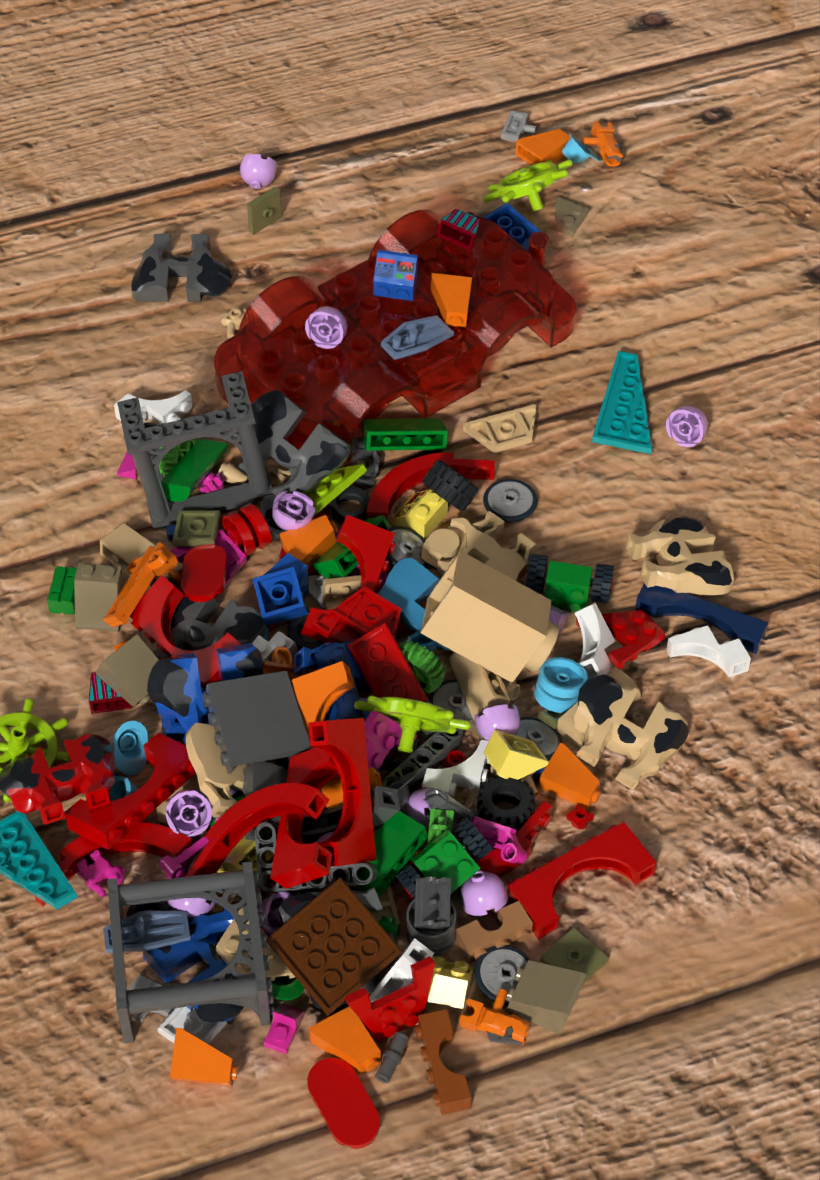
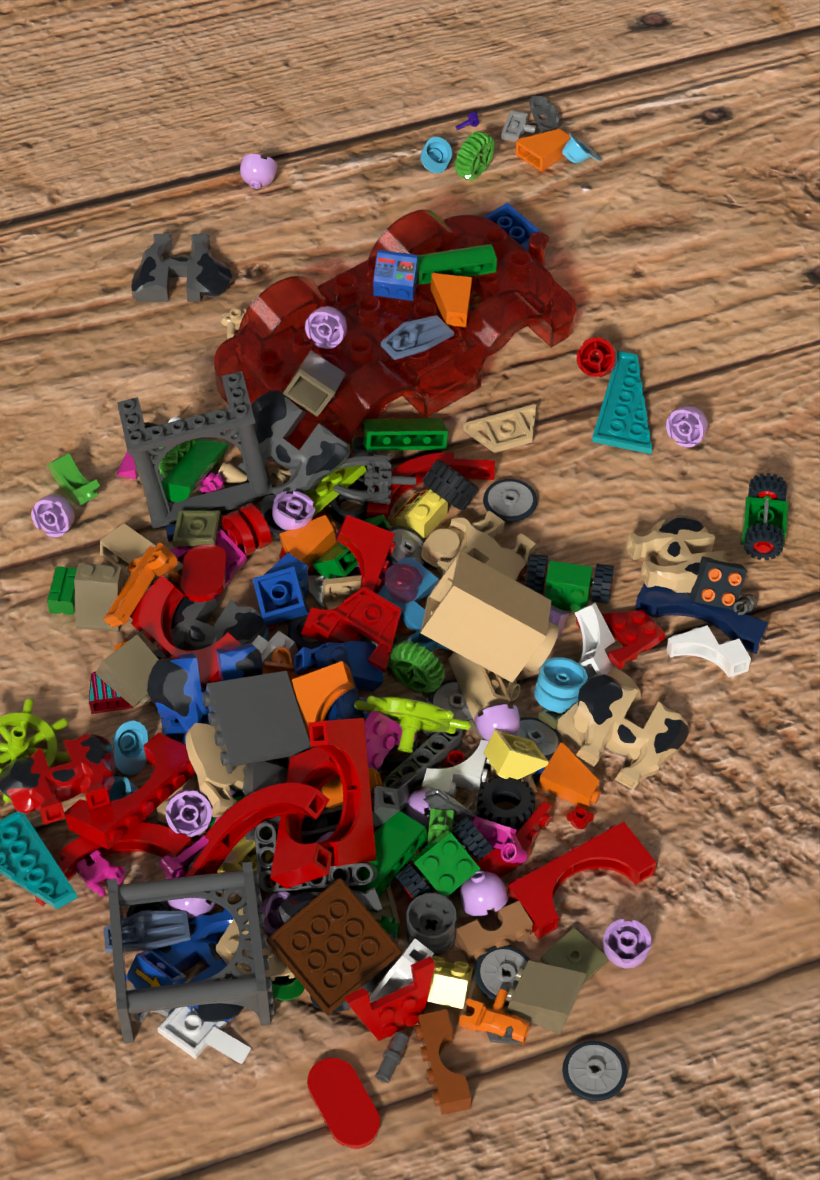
white arch [114,390,193,425] -> none
orange slope [170,1028,238,1086] -> none
olive plate [247,186,282,235] -> none
dark pink slope [264,1003,305,1054] -> none
orange slope [308,1006,381,1074] -> none
red tile [347,623,429,702] -> none
dark grey hinge [414,877,451,929] -> none
dark red torso [436,209,481,251] -> none
lime piece [483,160,573,211] -> none
dark tan wing [555,197,589,237] -> none
orange piece [582,121,623,167] -> none
none -> lavender cylinder [31,494,75,537]
none -> bright green arch [46,453,100,505]
none -> blue brick [126,949,186,989]
none -> white sticker [204,1027,251,1064]
none -> dark tan slope [283,350,345,417]
none -> dark grey bar [334,455,416,505]
none -> clear pink piece [385,563,423,603]
none -> green brick [418,244,497,285]
none -> medium azure piece [420,137,452,174]
none -> dark purple hand [455,112,479,130]
none -> bright green gear [455,131,495,181]
none -> dark grey piece [529,96,559,133]
none -> light grey wheel [562,1041,627,1101]
none -> red cylinder [576,337,617,377]
none -> lavender cylinder [603,919,651,969]
none -> black brick [690,556,747,610]
none -> dark grey pin [734,594,758,615]
none -> brick [741,473,788,560]

